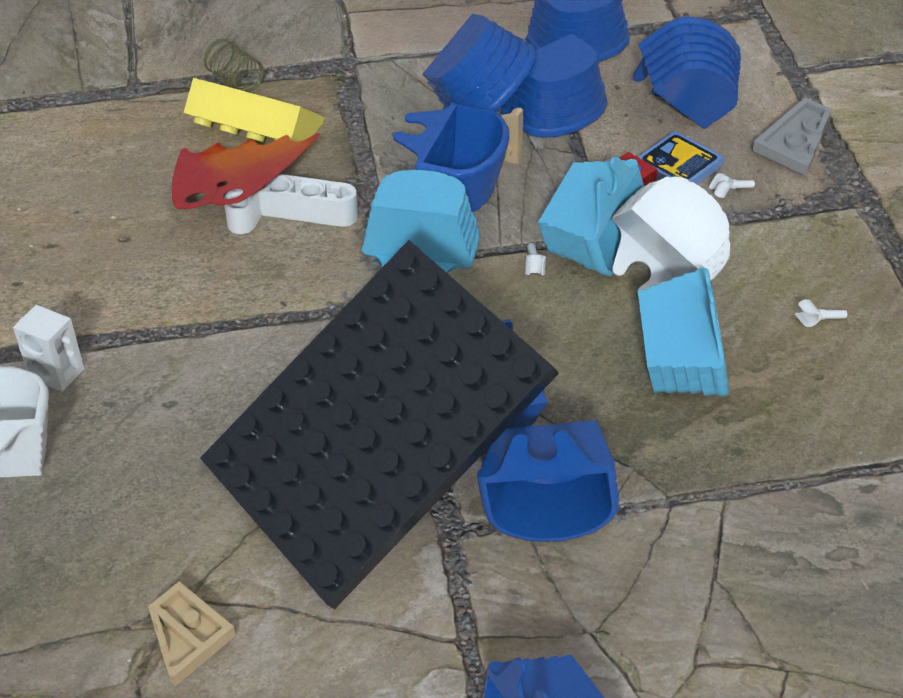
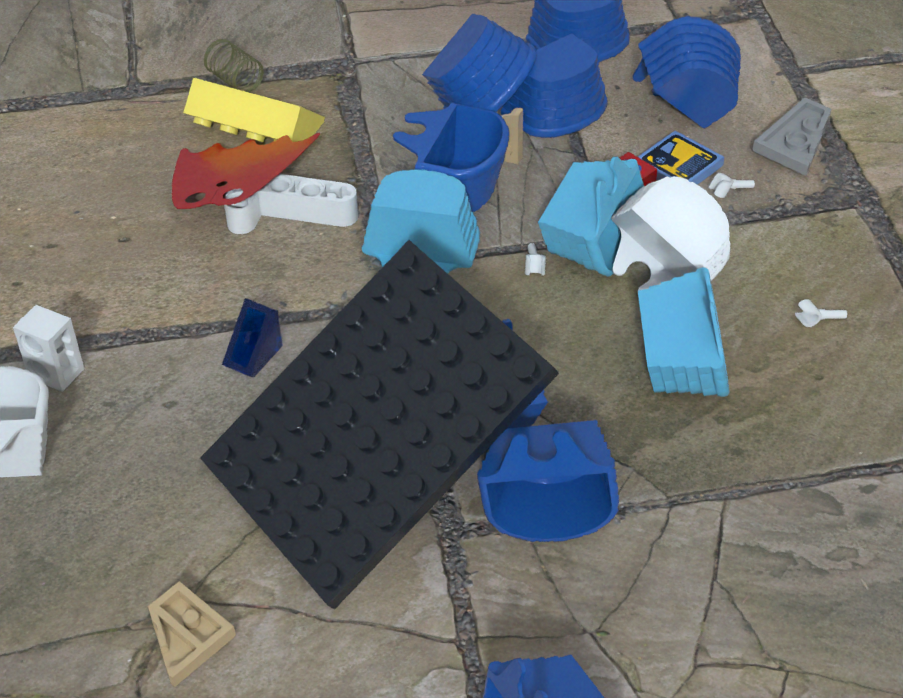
none -> clear blue slope [222,298,283,377]

